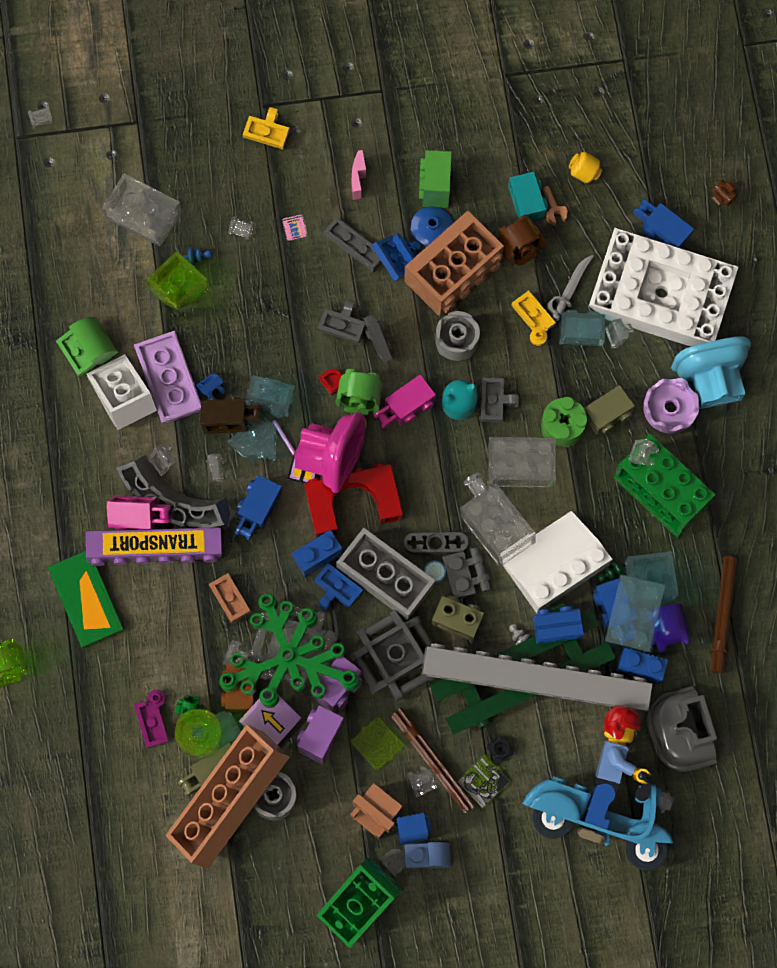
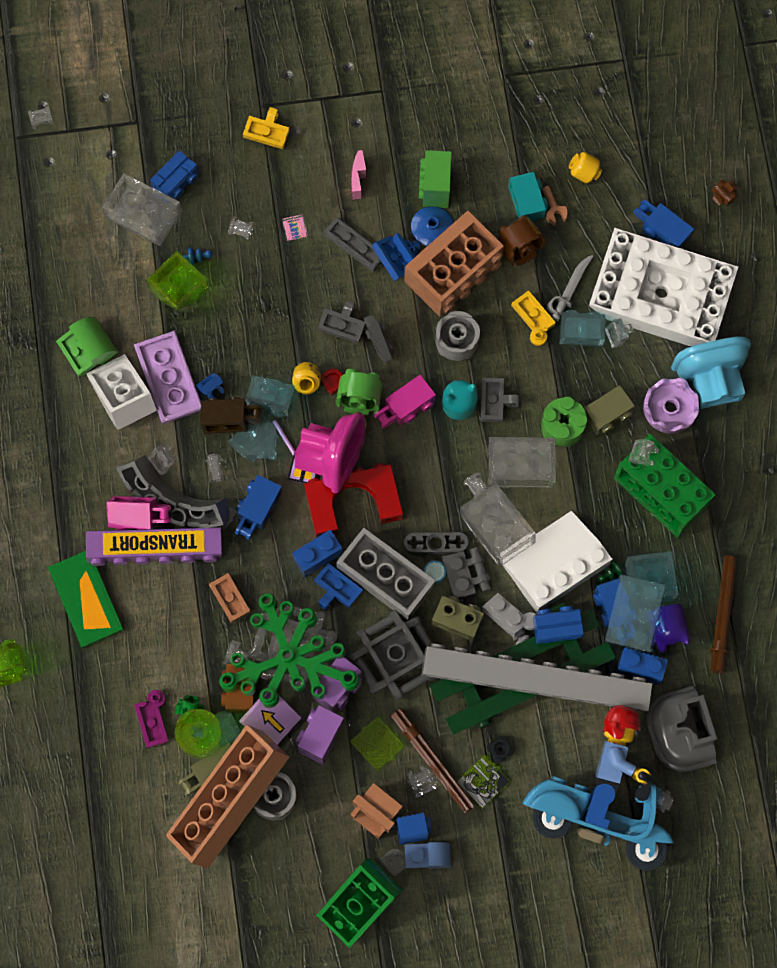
none -> blue brick [150,151,199,202]
none -> yellow head [292,362,321,394]
none -> light grey hinge [482,593,536,639]

